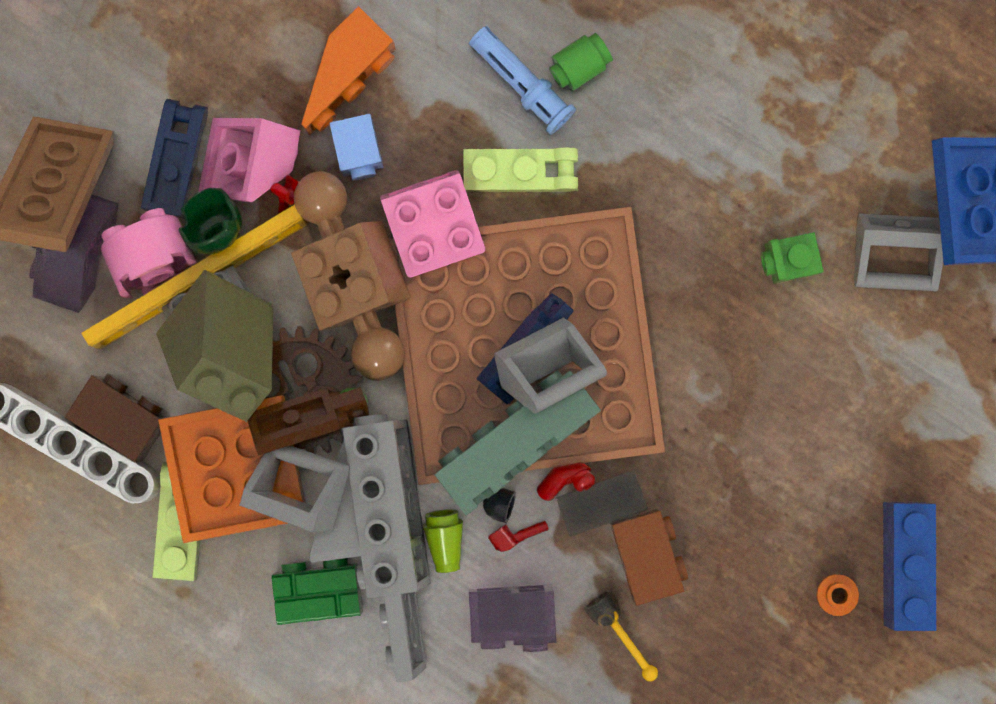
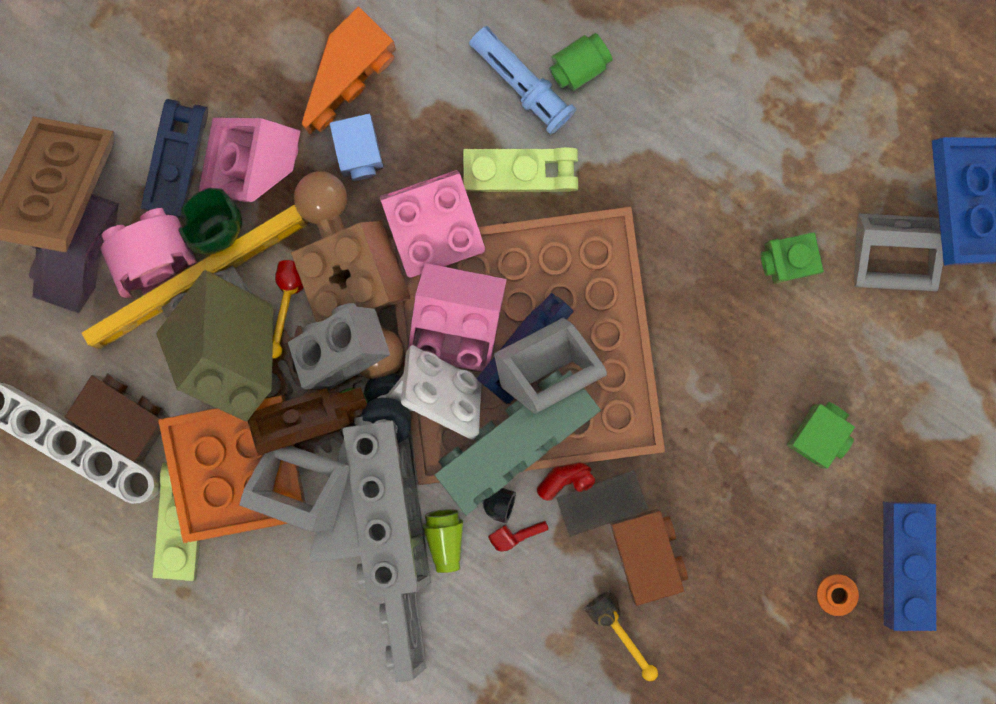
red hand [270,174,299,215] -> none
green brick [271,558,363,625] -> none
clear purple brick [469,584,557,652] -> none
none -> hinge [272,260,304,358]
none -> light grey brick [288,303,390,390]
none -> white plate [361,345,482,444]
none -> bright pink slope [408,263,507,372]
none -> bright green brick [787,402,855,469]

